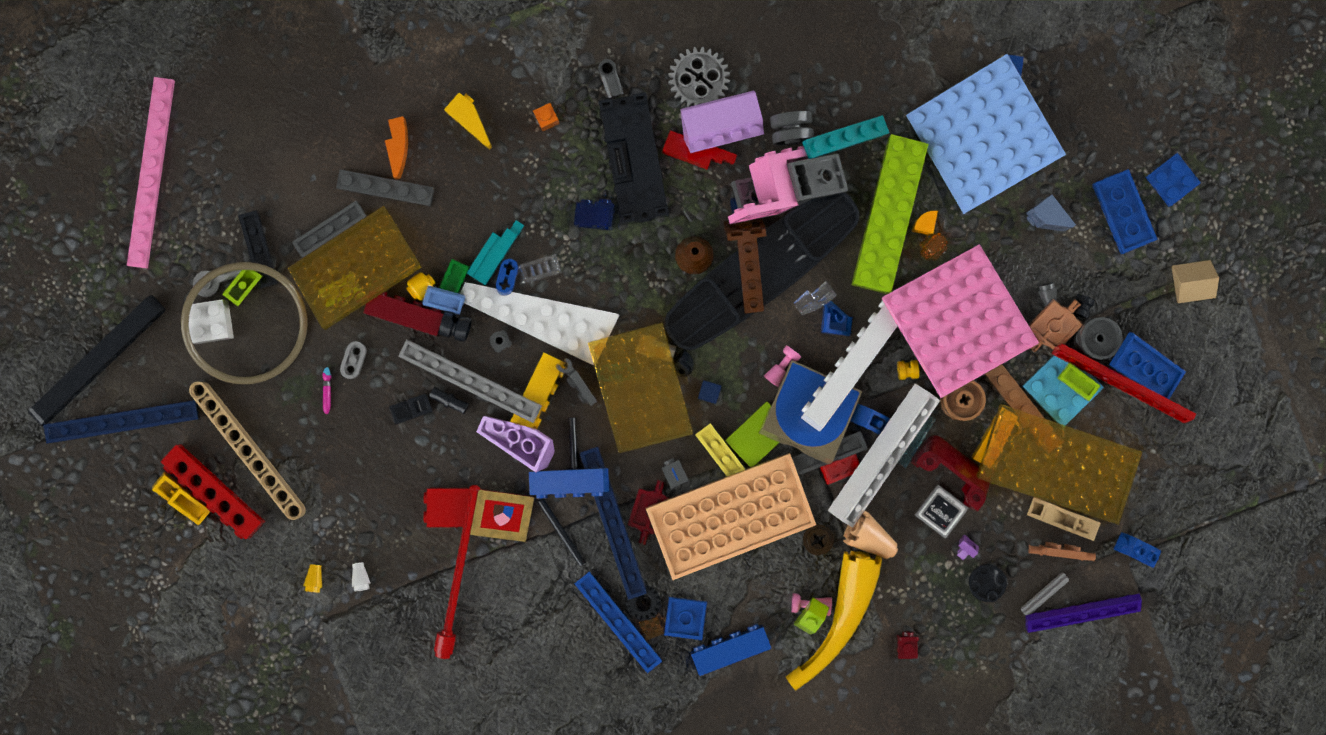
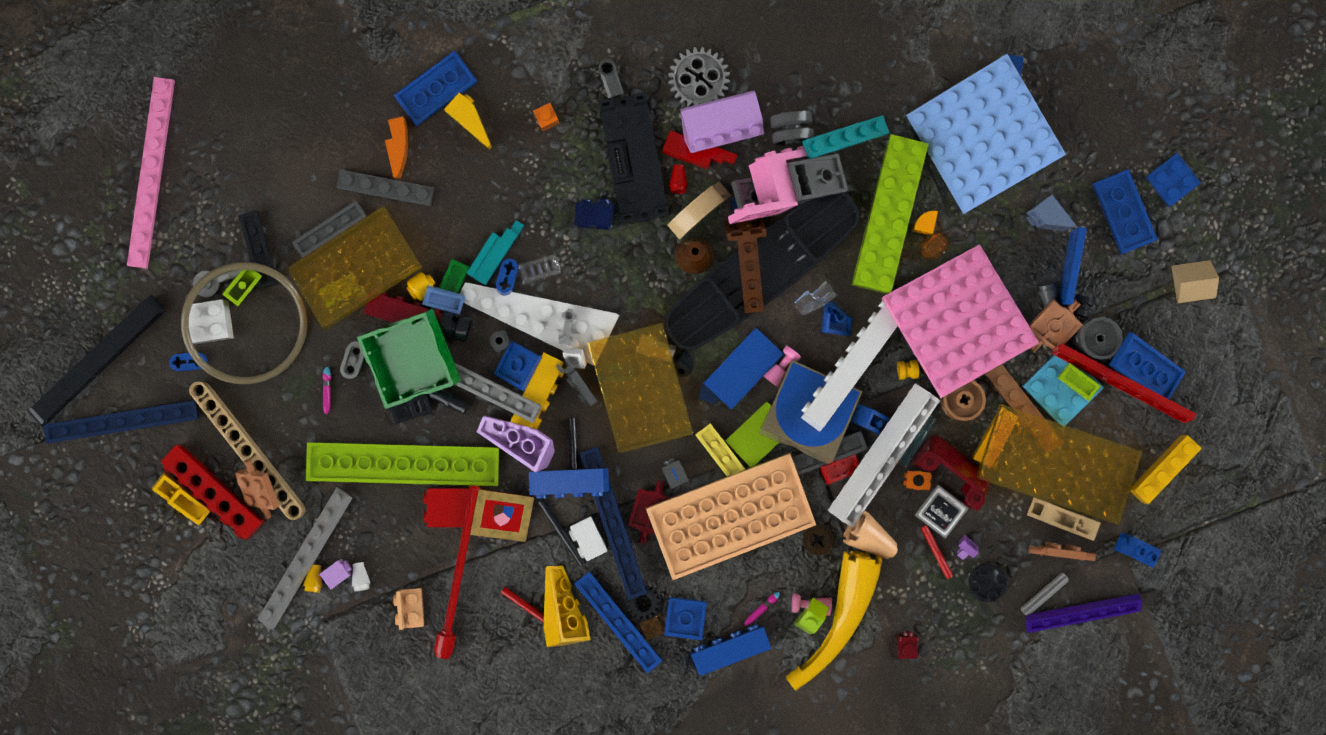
none -> blue beam [169,353,208,371]
none -> nougat plate [235,459,279,519]
none -> light grey plate [258,487,353,630]
none -> lime plate [306,442,500,486]
none -> lavender brick [319,559,352,590]
none -> green tile [357,308,461,409]
none -> blue tile [393,51,478,127]
none -> light nougat bracket [393,588,425,630]
none -> blue plate [494,340,542,391]
none -> red piece [501,587,544,623]
none -> yellow wedge [544,565,591,647]
none -> light grey bar [558,308,577,345]
none -> white plate [563,348,587,369]
none -> white brick [569,515,608,561]
none -> tan arch [667,182,732,240]
none -> red cone [669,165,688,194]
none -> blue tile [703,328,783,410]
none -> dark pink piece [744,592,780,626]
none -> orange piece [903,471,932,490]
none -> red piece [920,525,953,579]
none -> blue tile [1058,227,1087,306]
none -> yellow brick [1129,435,1202,504]

